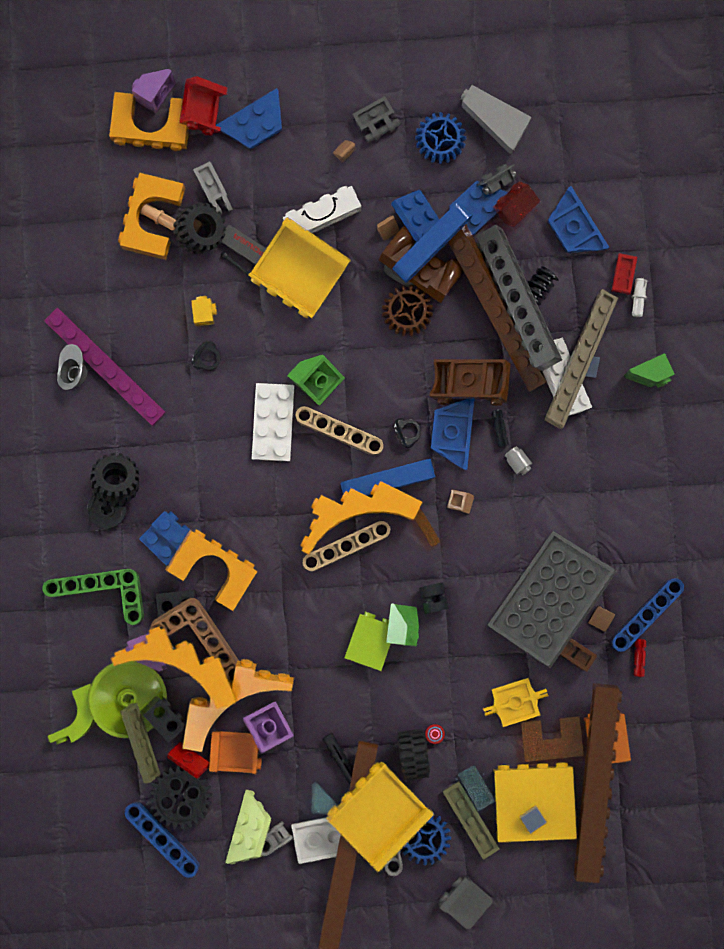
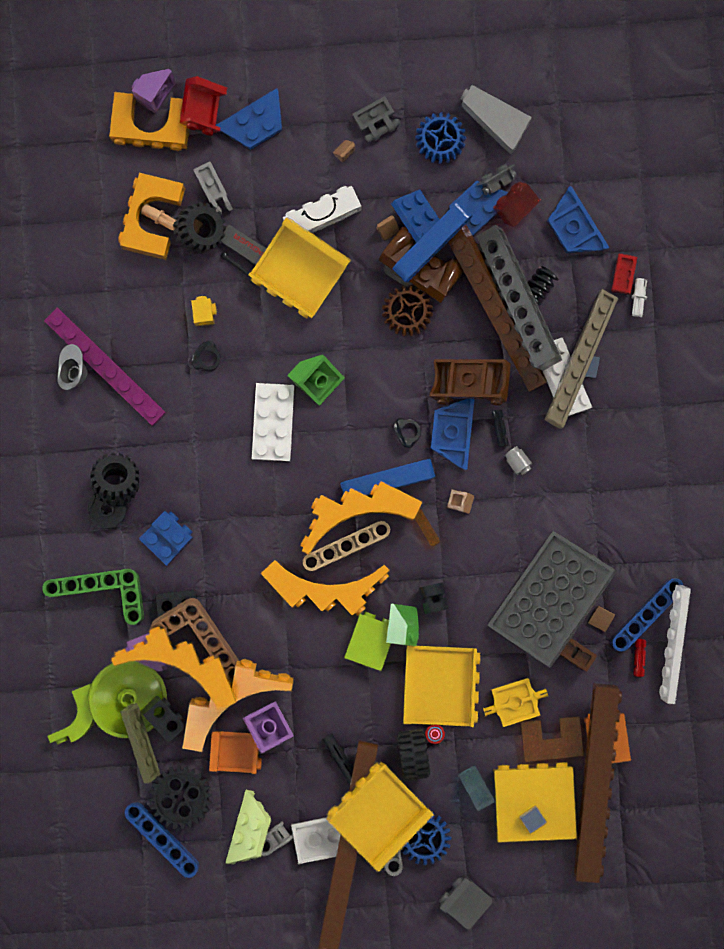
light orange arch [166,529,257,611] -> none
red plate [167,742,210,779] -> none
tan beam [296,406,383,456] -> none
clear light blue slope [311,781,338,814] -> none
olive plate [442,781,500,859] -> none
bright green slope [624,353,675,388] -> none
none -> light orange arch [261,561,390,616]
none -> yellow panel [403,645,480,727]
none -> white plate [659,585,691,704]

